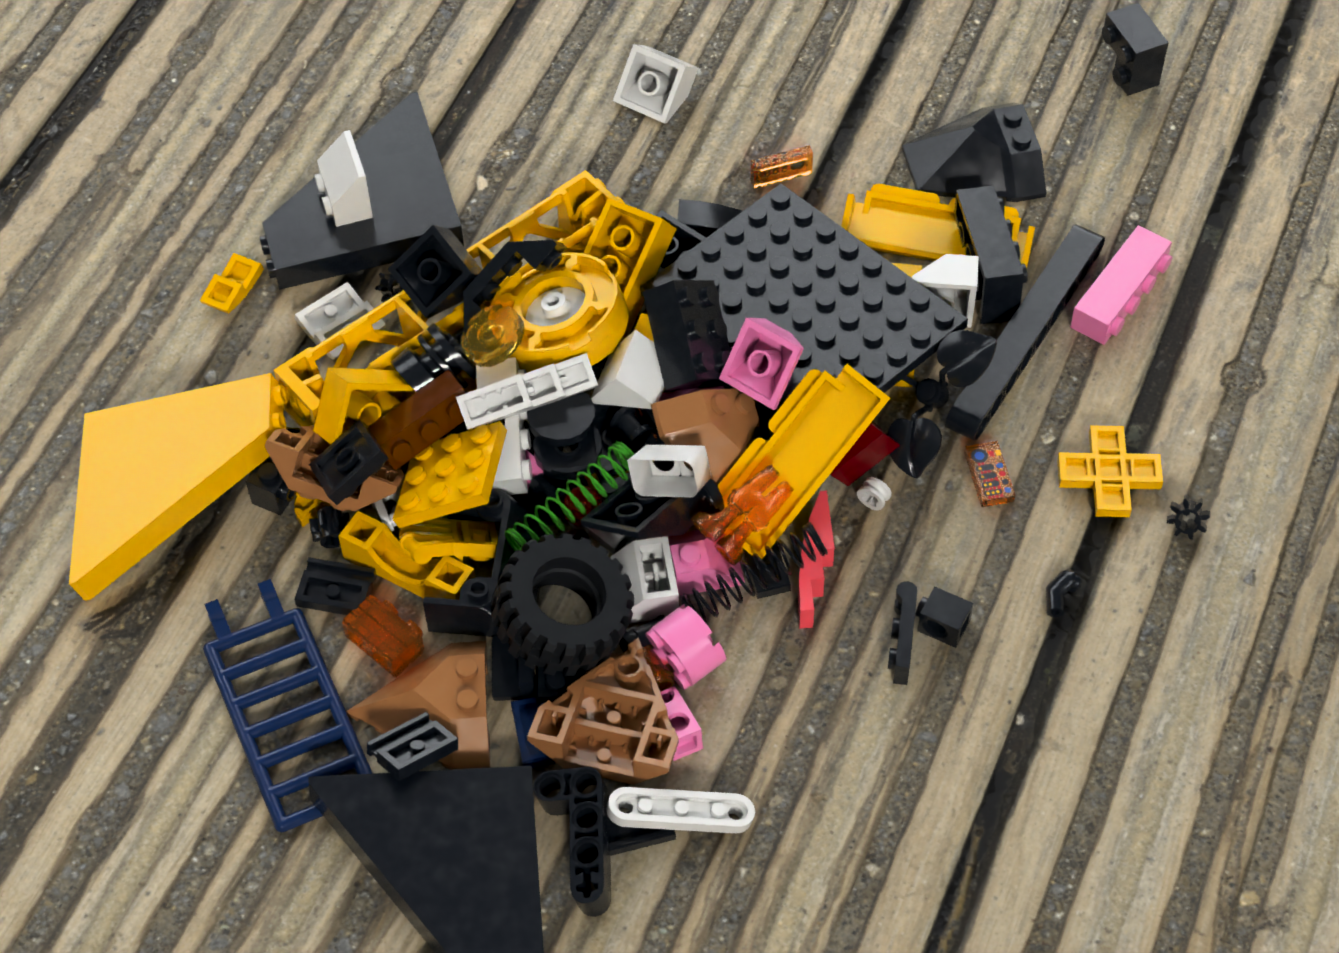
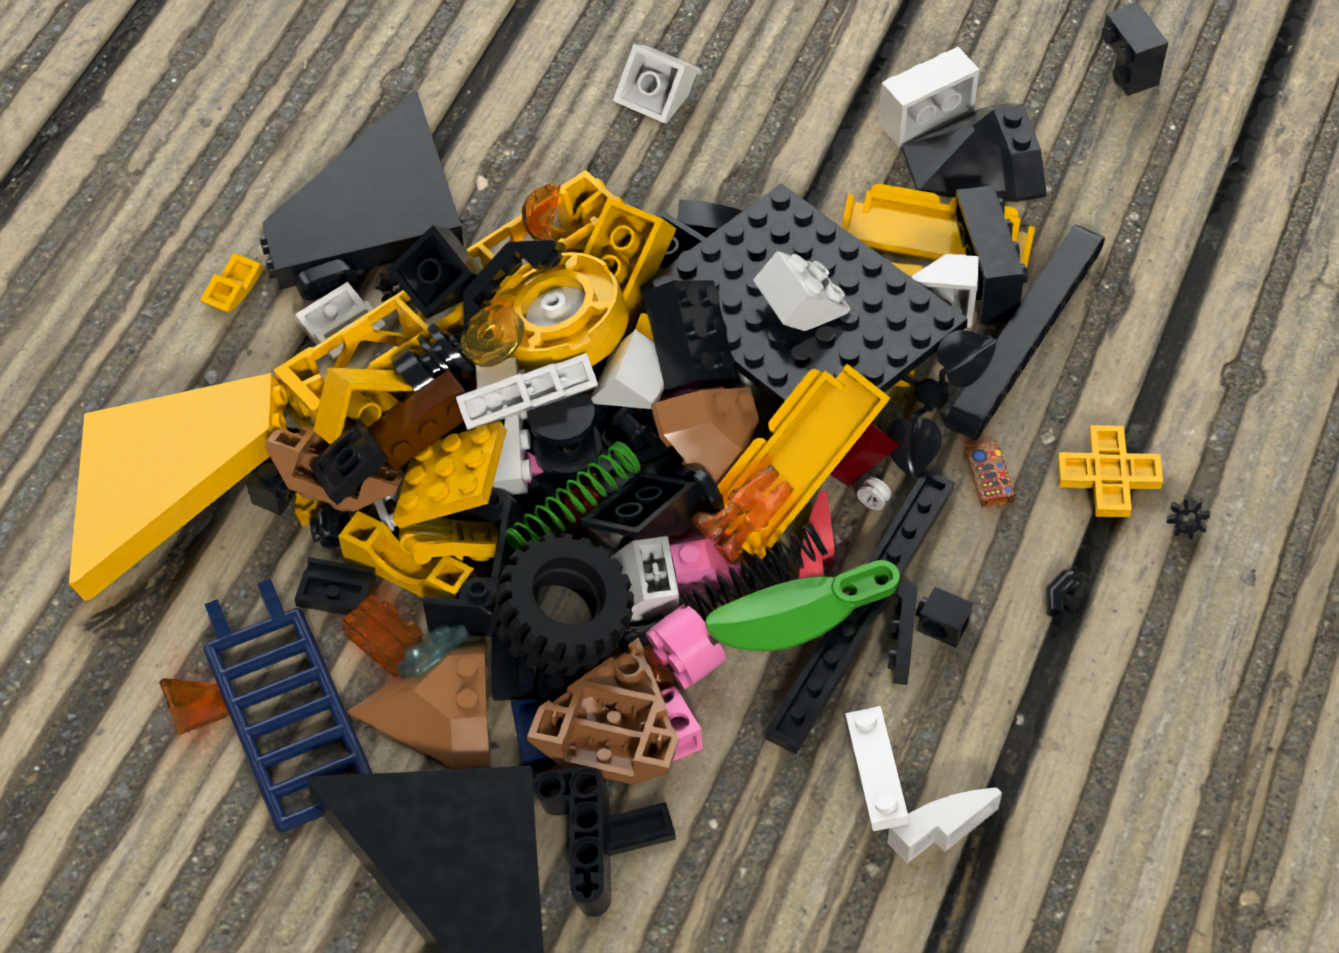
white slope [314,130,373,227] -> none
black plate [367,712,458,781] -> none
white plate [606,787,755,833] -> none
white piece [627,444,712,498] -> none
bright pink slope [719,318,804,410] -> none
clear orange tile [751,145,813,188] -> none
bright pink brick [1070,225,1172,345] -> none
none -> clear orange slope [159,678,229,735]
none -> black beam [295,258,357,300]
none -> clear light blue plate [395,624,470,678]
none -> clear orange tile [522,184,561,241]
none -> bright green plant [705,560,900,651]
none -> white slope [753,251,851,331]
none -> black plate [765,470,955,754]
none -> white plate [845,706,910,831]
none -> white brick [878,47,979,147]
none -> white slope [887,788,1002,864]

